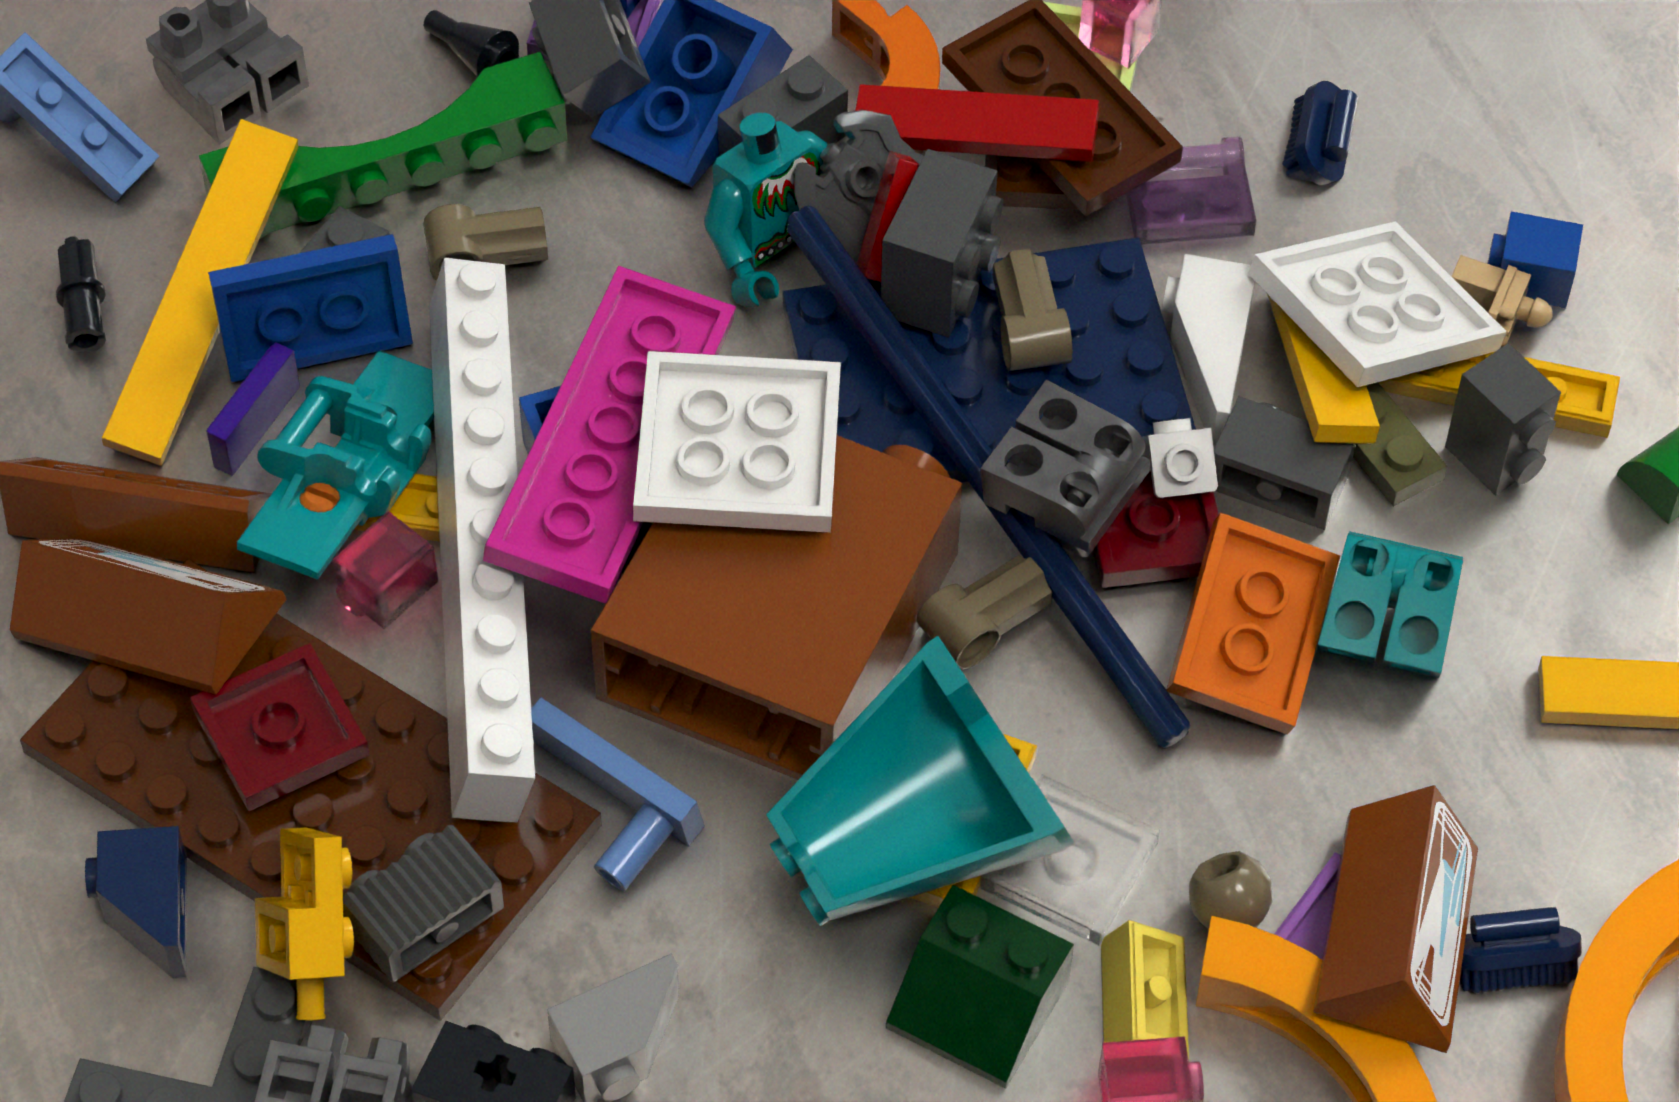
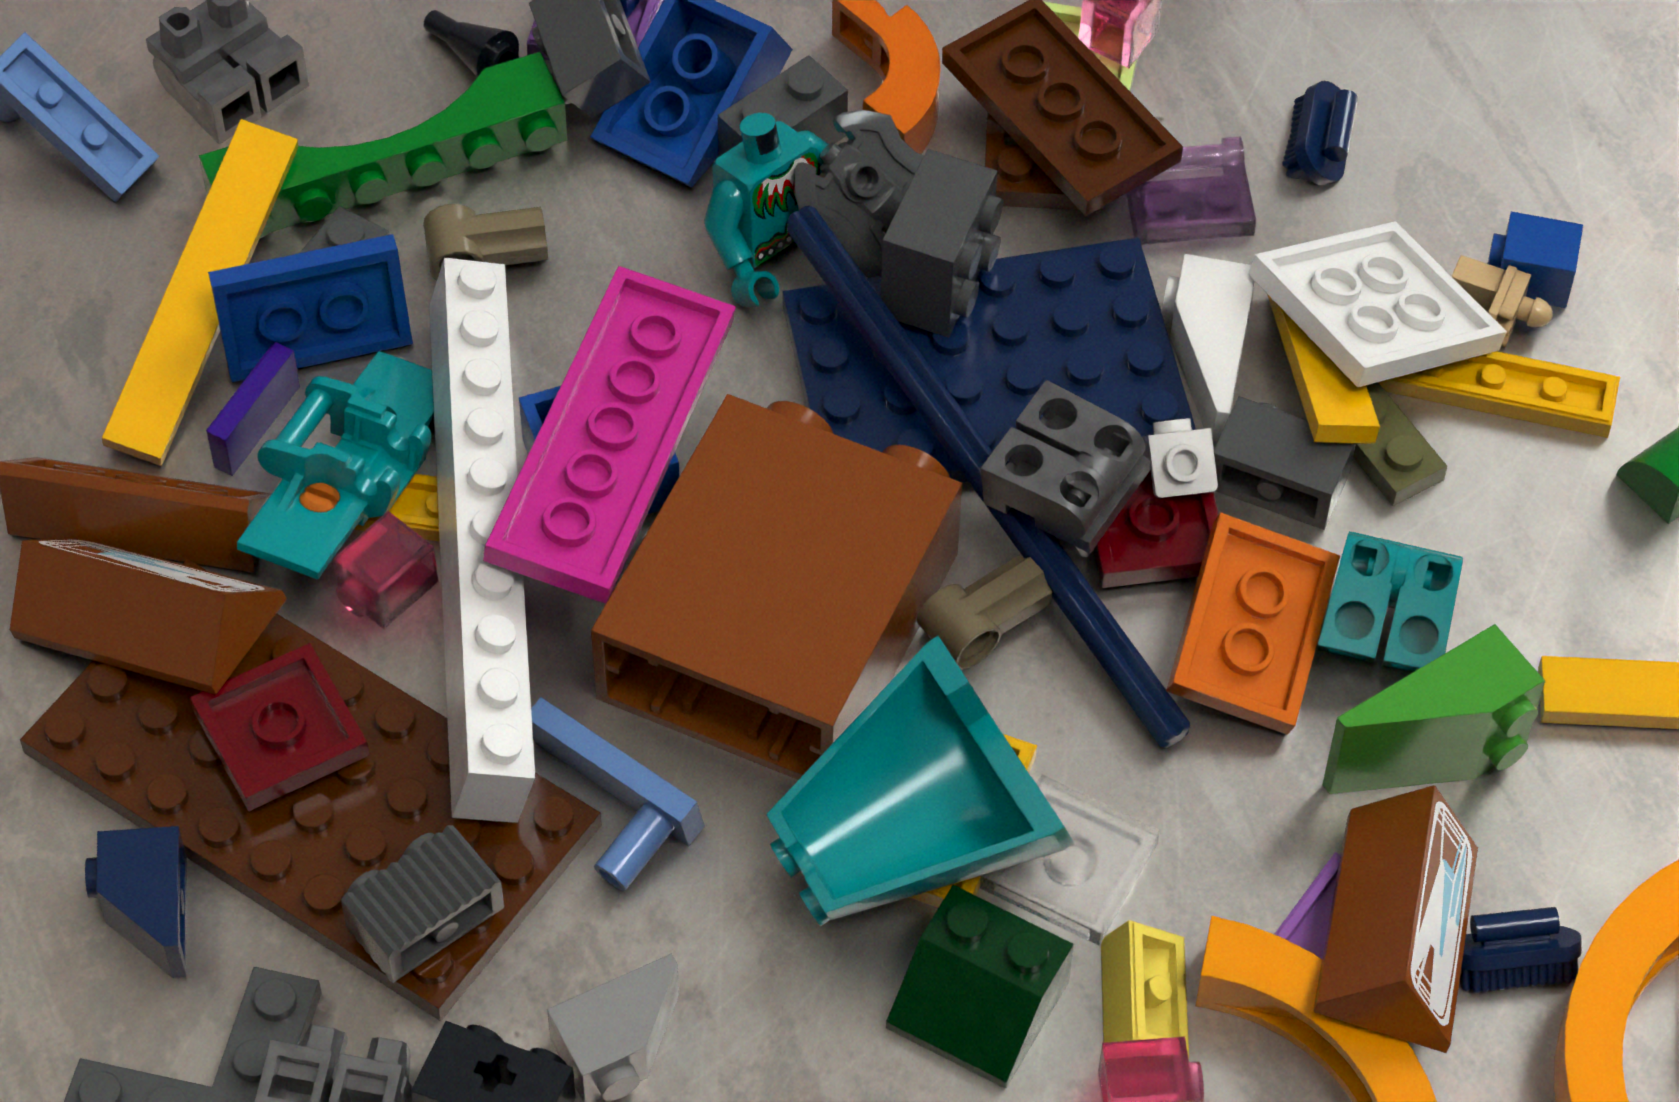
black axle [56,236,106,353] -> none
yellow plate [255,827,354,1020] -> none
white plate [633,351,841,533] -> none
red tile [855,84,1100,162] -> none
red tile [857,151,920,282] -> none
dark tan piece [992,249,1073,371] -> none
dark tan piece [1189,851,1273,929] -> none
dark grey brick [1445,343,1561,496] -> none
none -> bright green slope [1322,624,1545,794]

